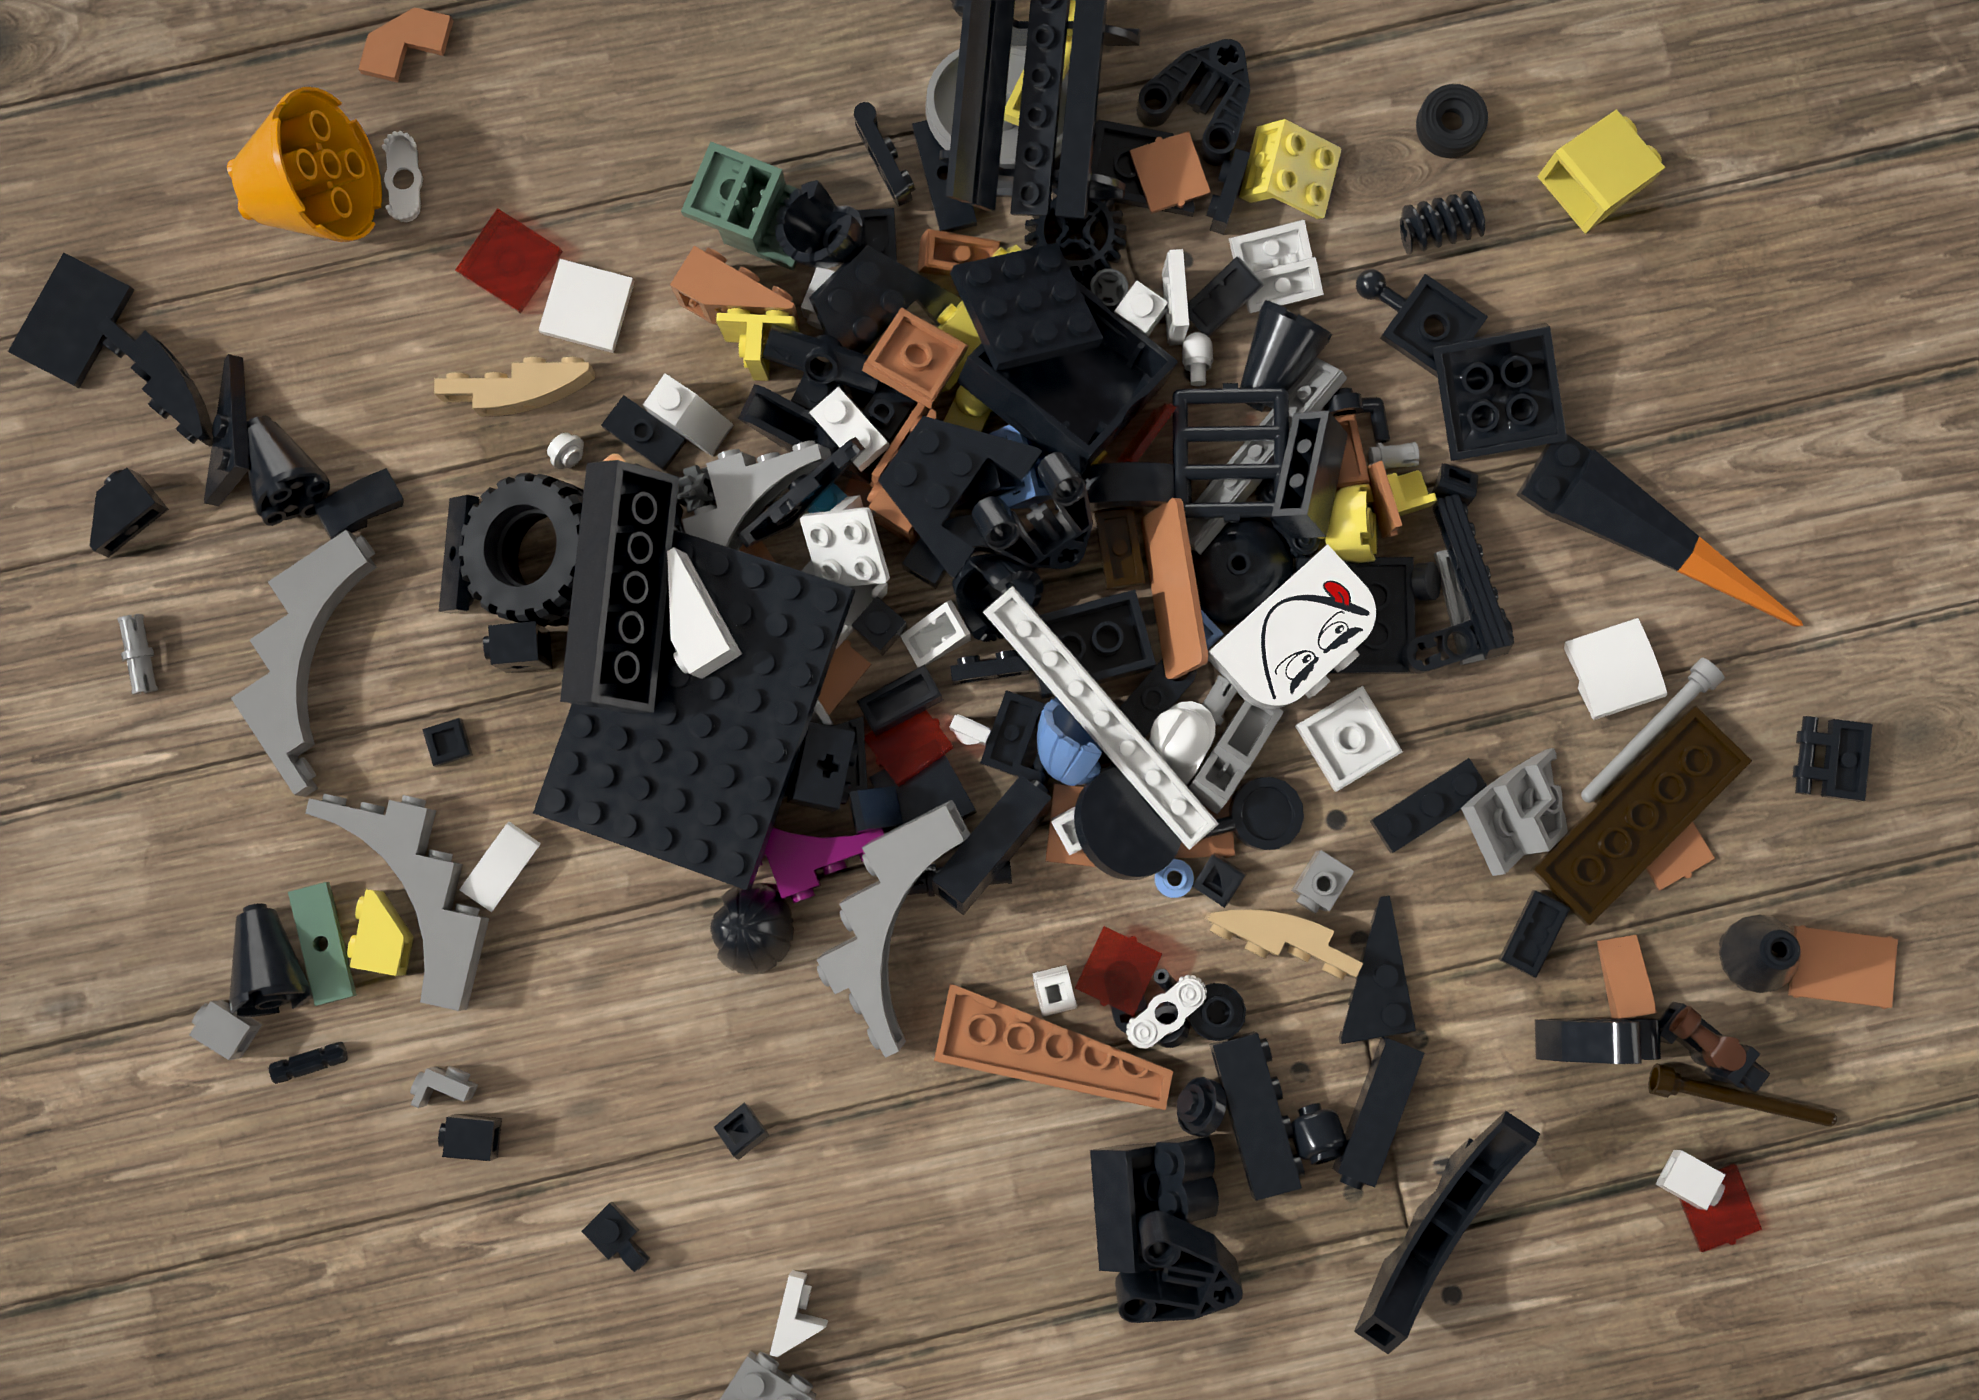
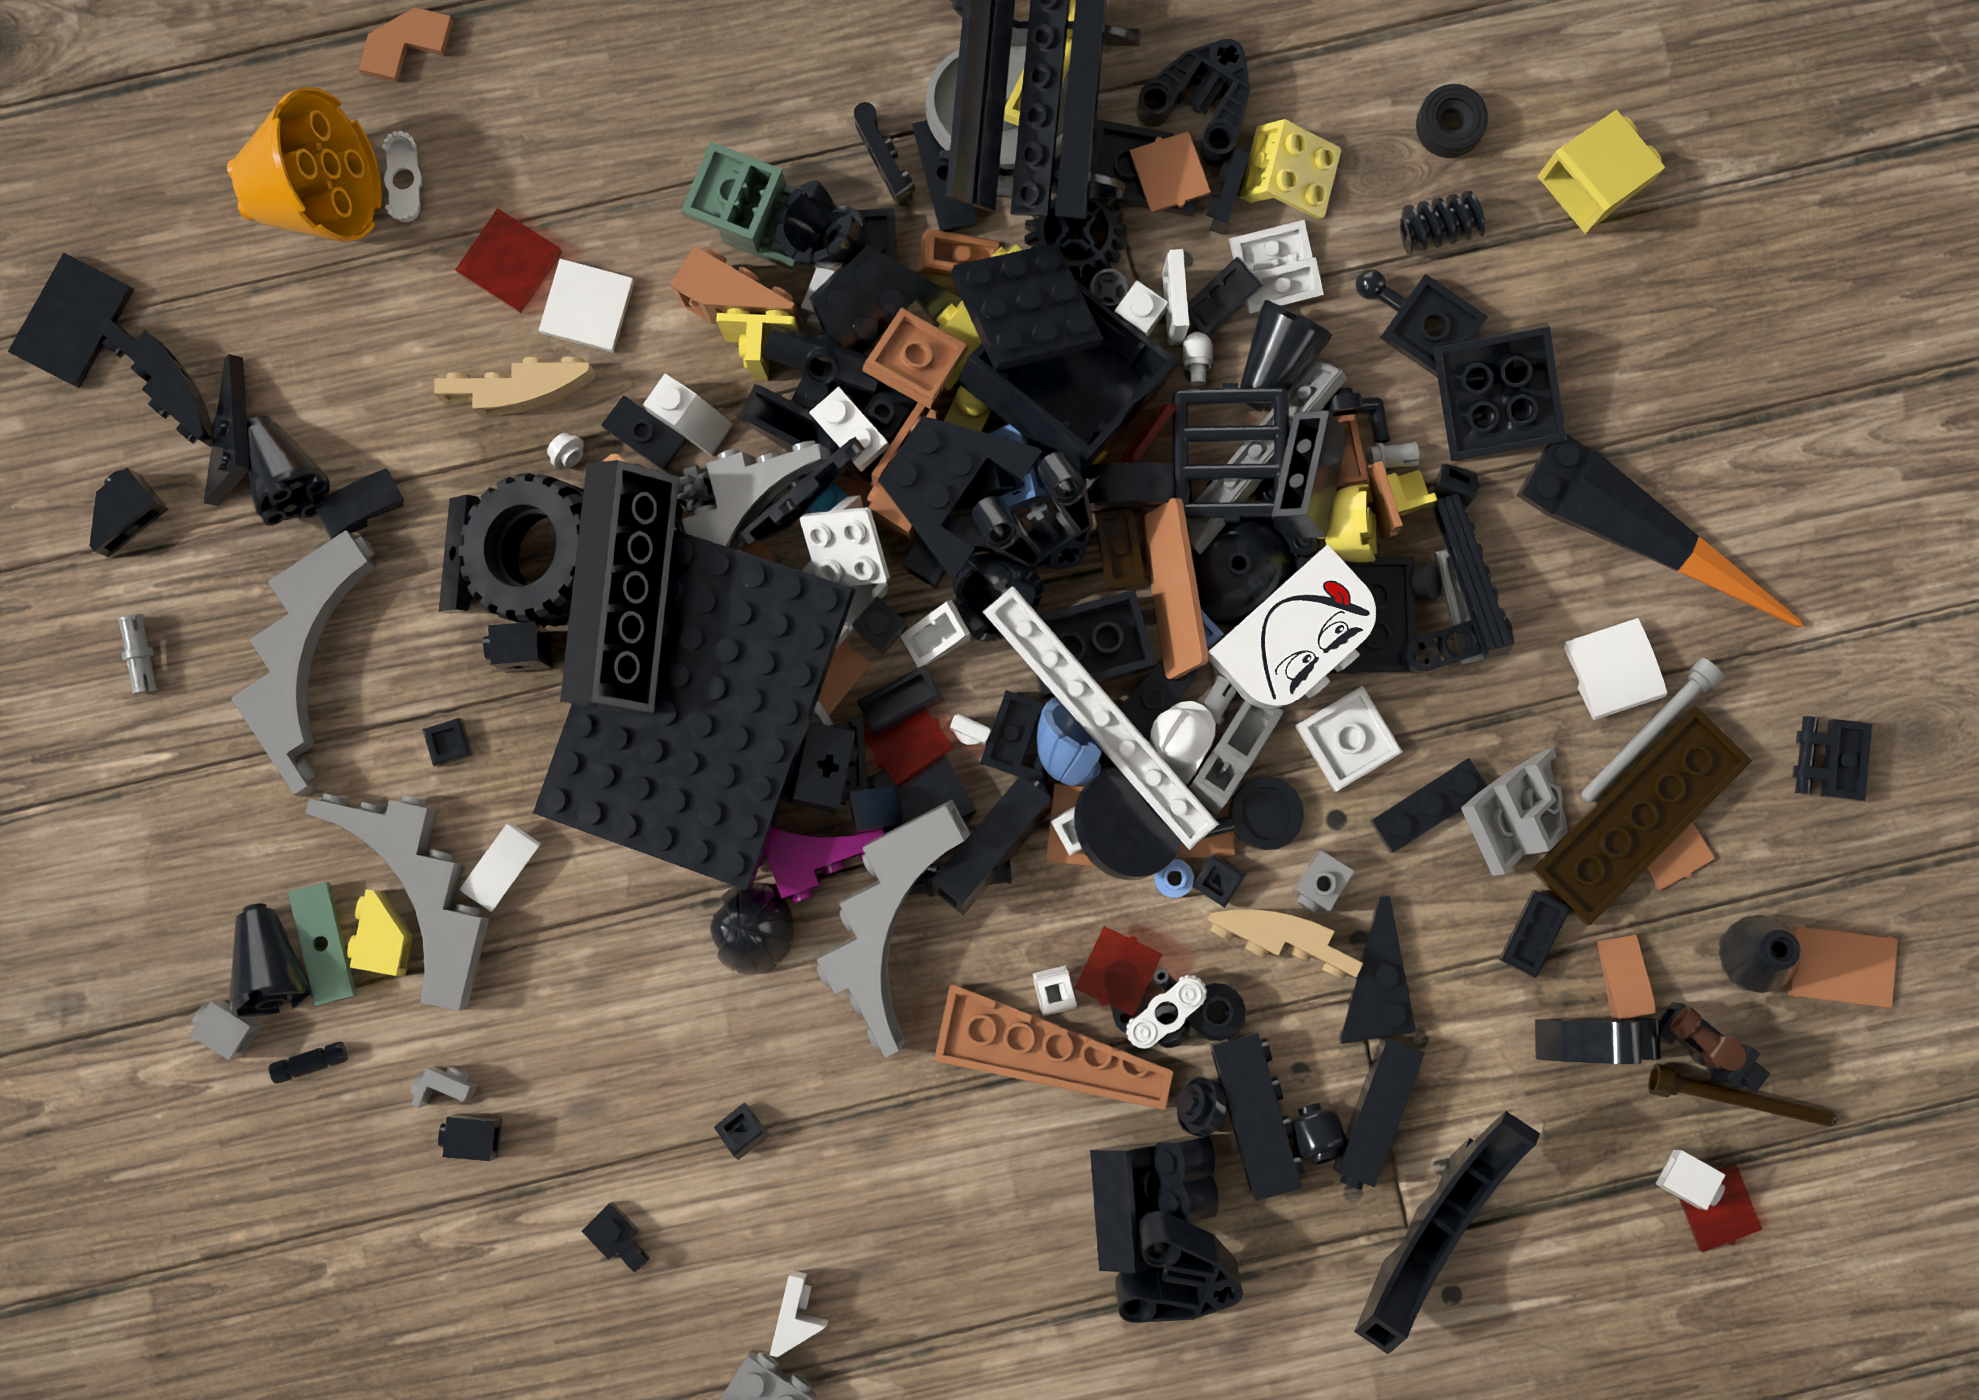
white slope [667,547,742,679] -> none
black plate [950,650,1029,685] -> none

